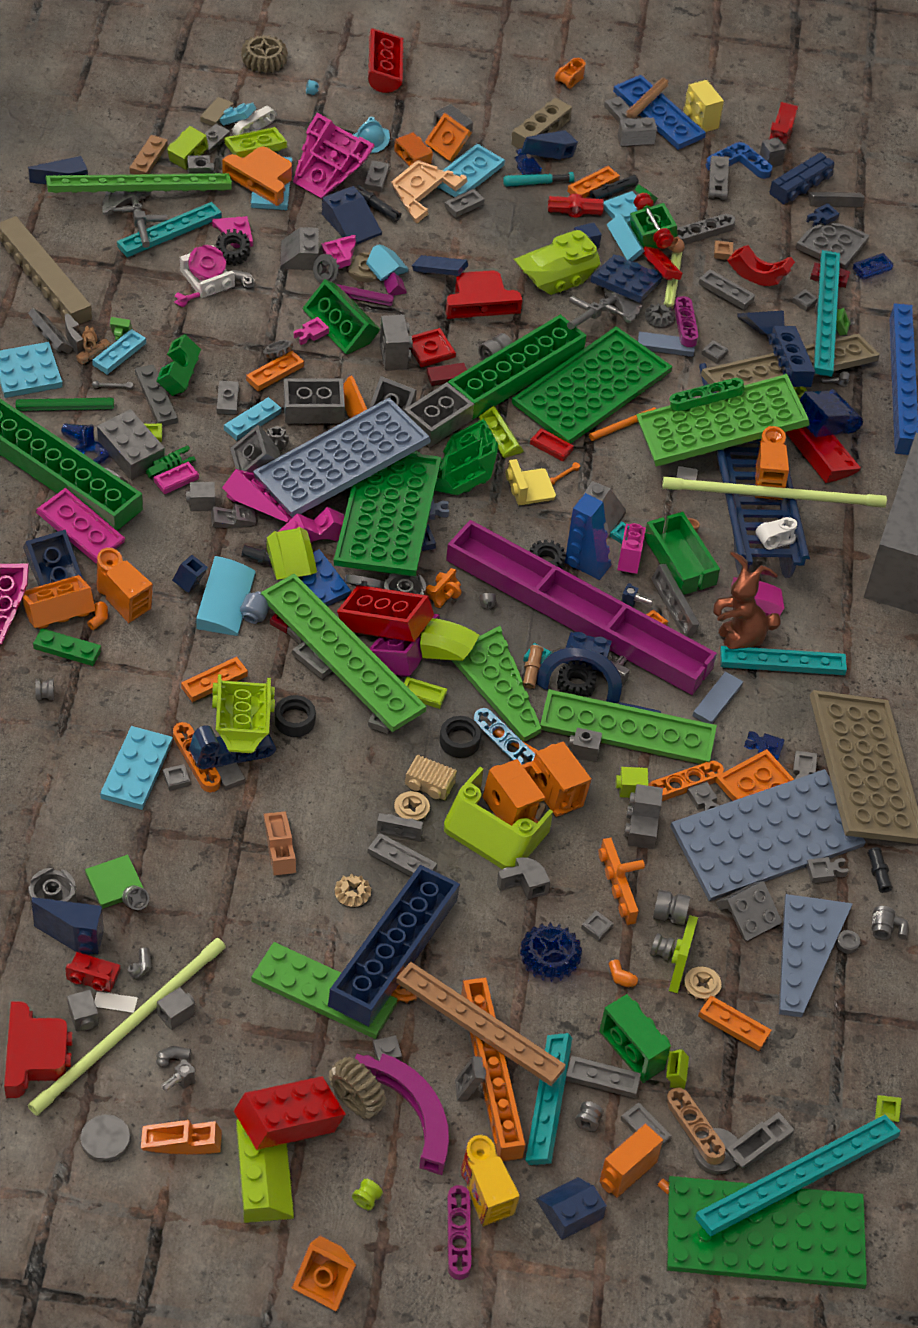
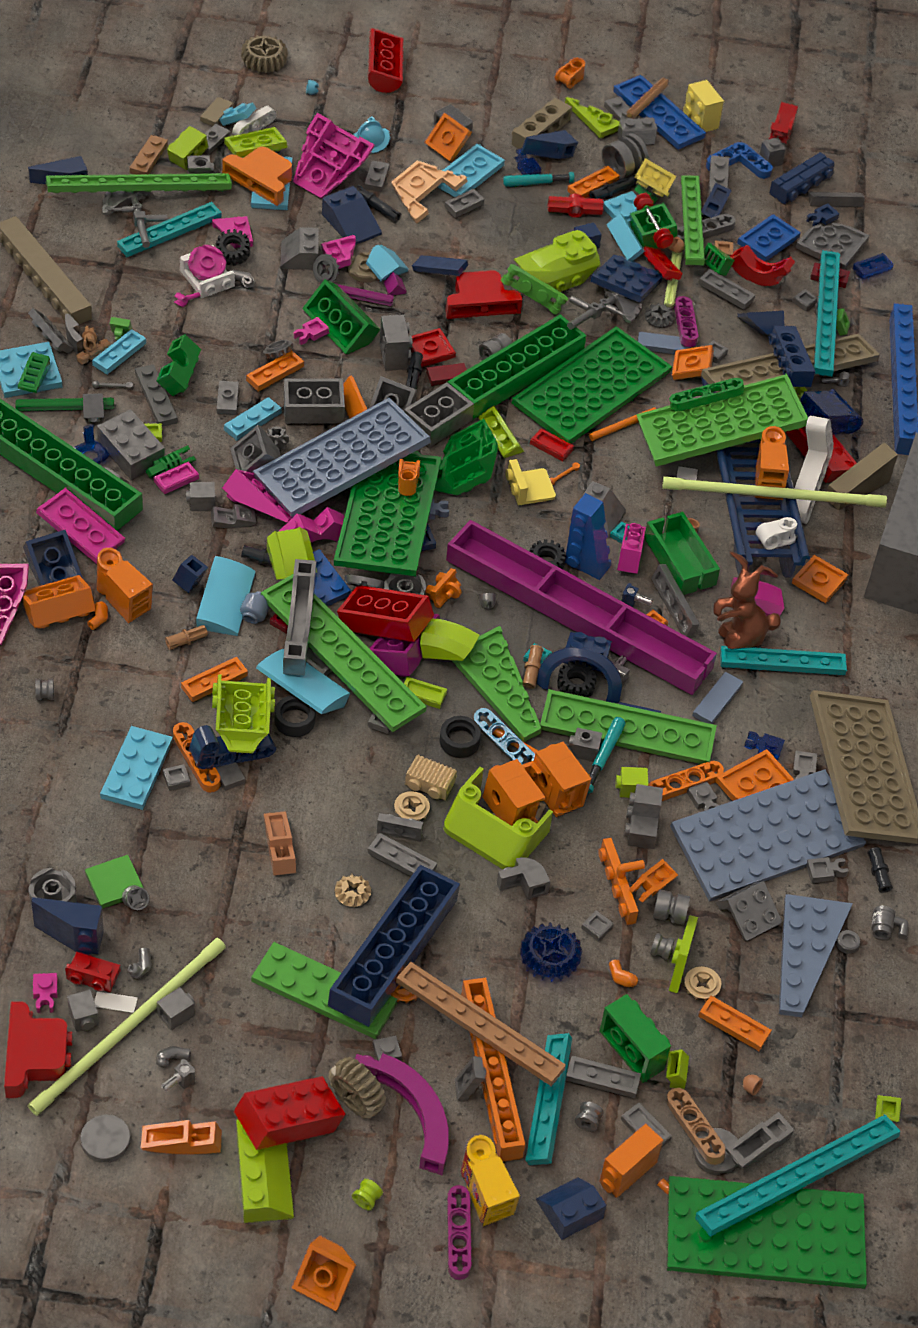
green plate [33,628,101,666] -> none
clear blue cone [61,423,93,444] -> none
orange brick [394,132,433,166] -> none
none -> green slope [17,352,51,393]
none -> dark pink plate [33,973,58,1013]
none -> flat silver brick [83,393,104,422]
none -> medium nougat axle [165,625,208,650]
none -> medium azure slope [256,649,350,714]
none -> flat silver arch [283,559,316,676]
none -> orange piece [398,459,420,496]
none -> black pin [406,352,423,390]
none -> bright green plate [501,264,568,315]
none -> lime wing [565,97,624,138]
none -> teal piece [588,717,626,793]
none -> flat silver wheel [601,134,649,180]
none -> orange hinge [629,859,678,903]
none -> light yellow bracket [635,158,676,197]
none -> orange tile [672,345,714,380]
none -> bright green tile [681,175,704,265]
none -> dark blue slope [701,183,732,218]
none -> green slope [704,242,734,276]
none -> blue plate [737,214,801,262]
none -> nougat hinge [743,1074,763,1096]
none -> orange plate [792,555,849,603]
none -> white beam [794,416,833,524]
none -> dark tan slope [827,443,898,510]

